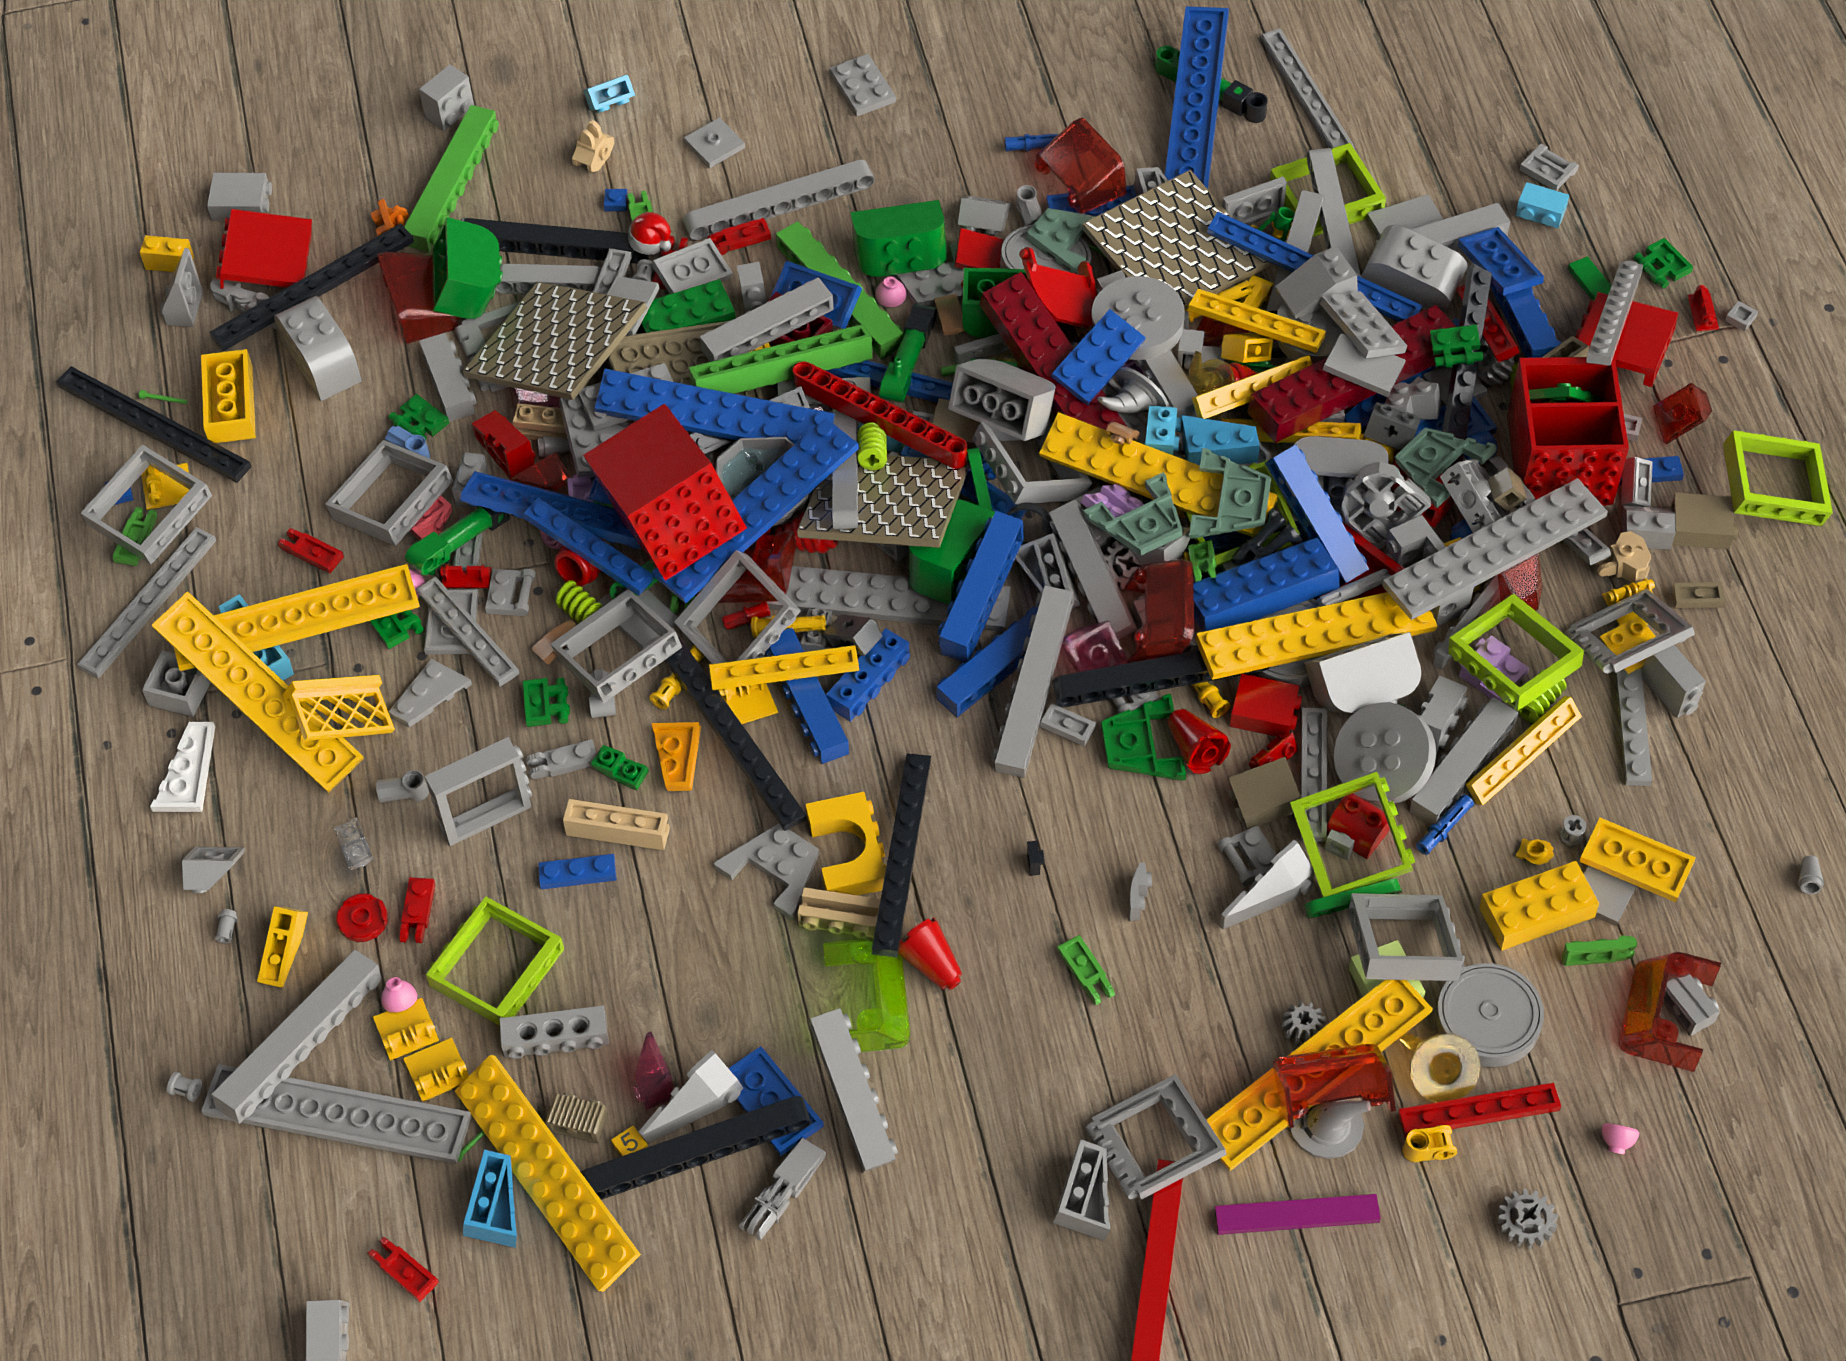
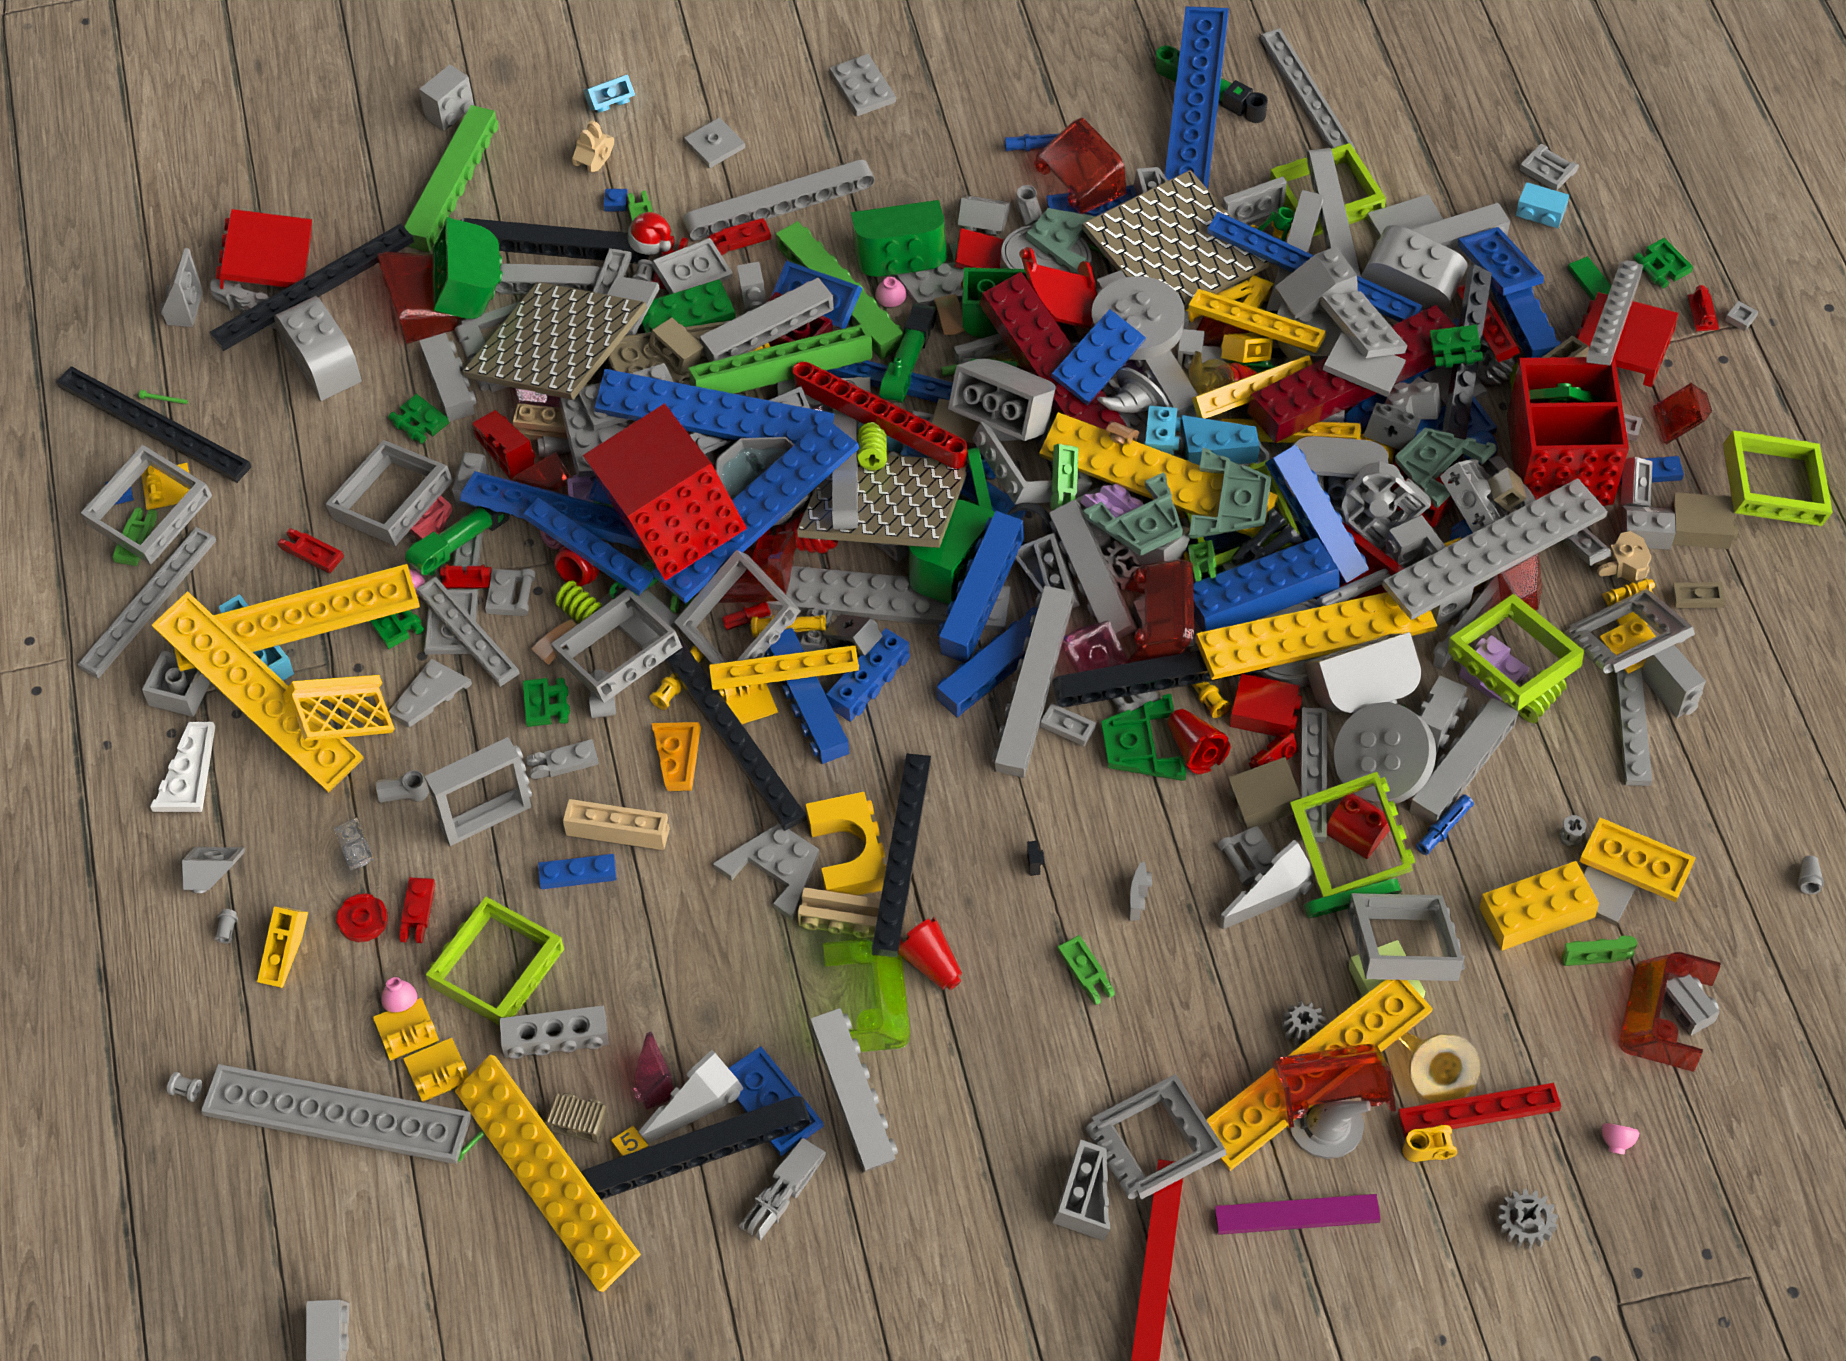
yellow brick [140,235,194,272] -> none
yellow brick [201,349,256,443] -> none
light grey brick [207,173,272,221] -> none
light grey brick [212,950,381,1124] -> none
red hinge [367,1237,439,1302] -> none
orange hips [370,199,409,236] -> none
medium blue piece [385,426,430,458] -> none
dark azure wedge [463,1150,517,1248] -> none
green slope [591,745,649,791] -> none
light grey plate [1325,830,1355,861] -> none
light grey brick [1436,963,1544,1067] -> none
yellow plate [1465,696,1582,805] -> none
yellow animal [1516,838,1554,865] -> none
none -> dark tan brick [649,318,704,374]
none -> bright green hinge [1050,444,1079,511]

